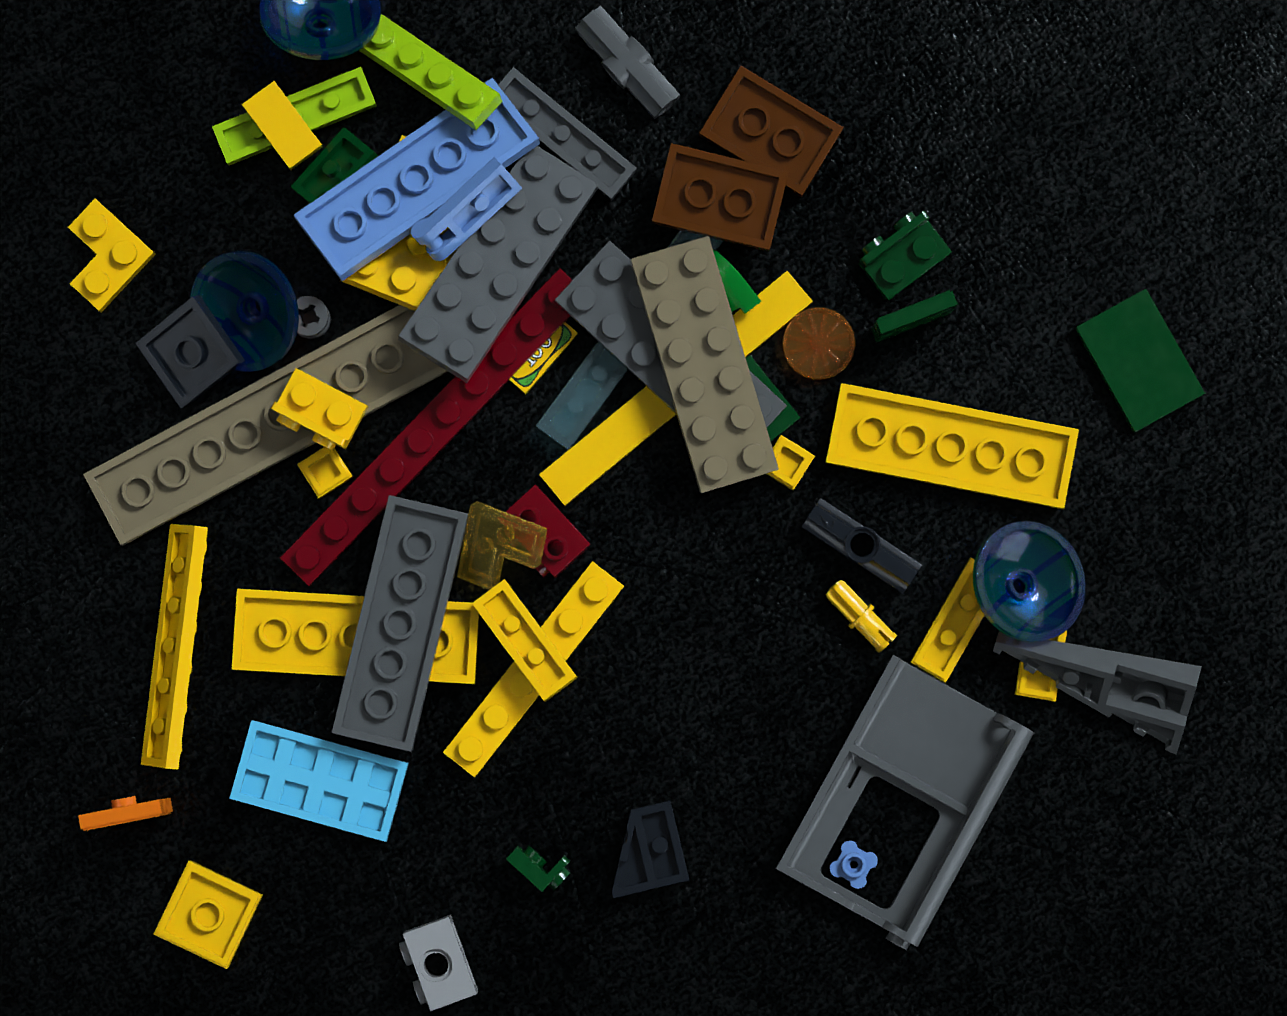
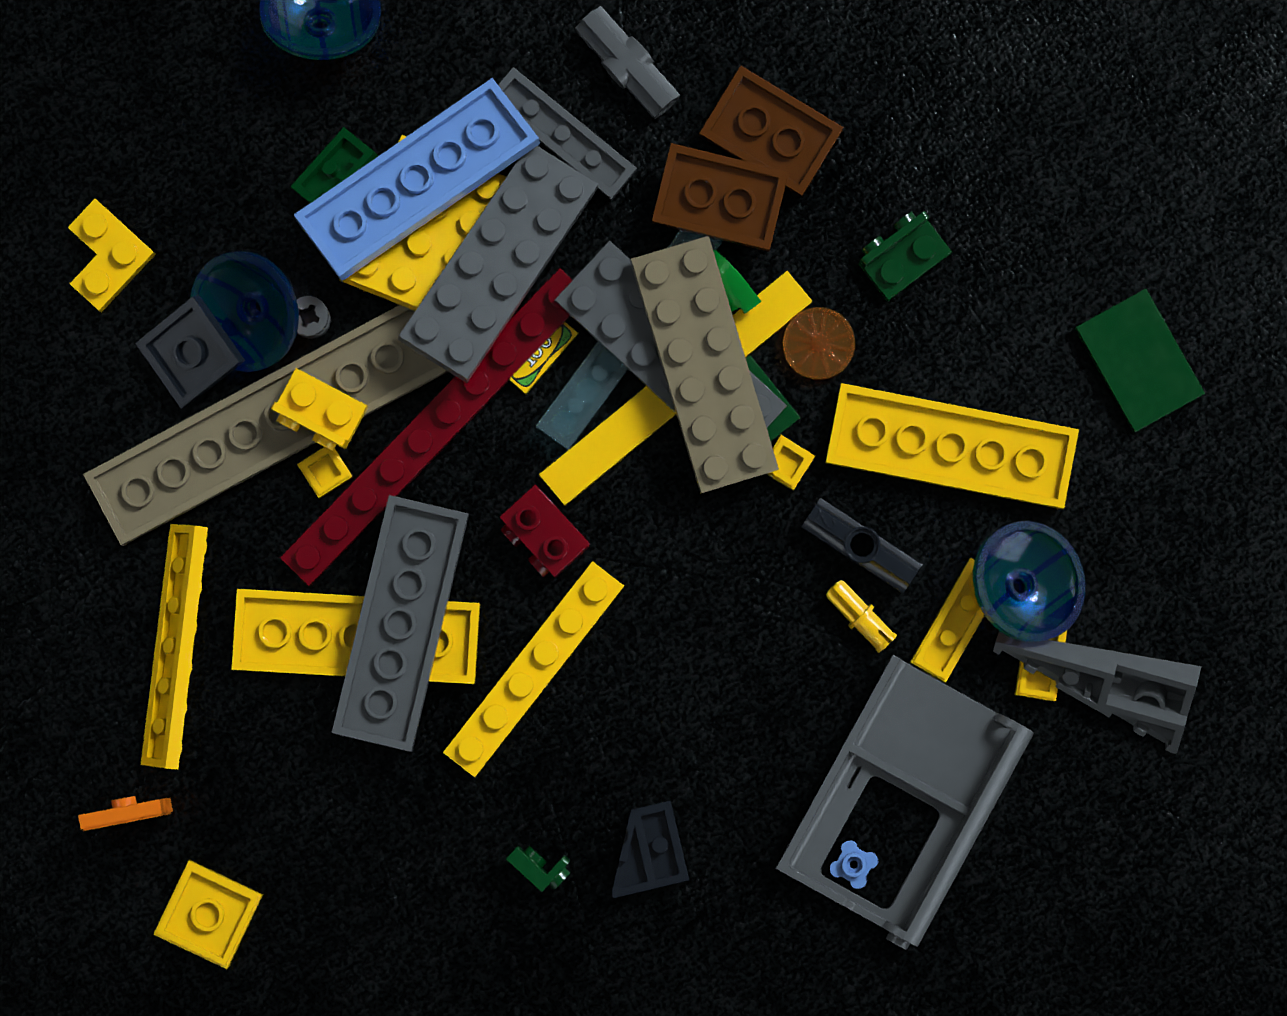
lime plate [212,67,377,166] -> none
medium azure plate [229,720,409,842] -> none
yellow tile [242,81,323,170] -> none
lime plate [356,14,503,130] -> none
light grey brick [399,915,478,1011] -> none
medium blue plate [411,157,522,261] -> none
clear yellow tile [457,501,547,590] -> none
yellow plate [472,579,578,702] -> none
dark green tile [871,290,958,343] -> none

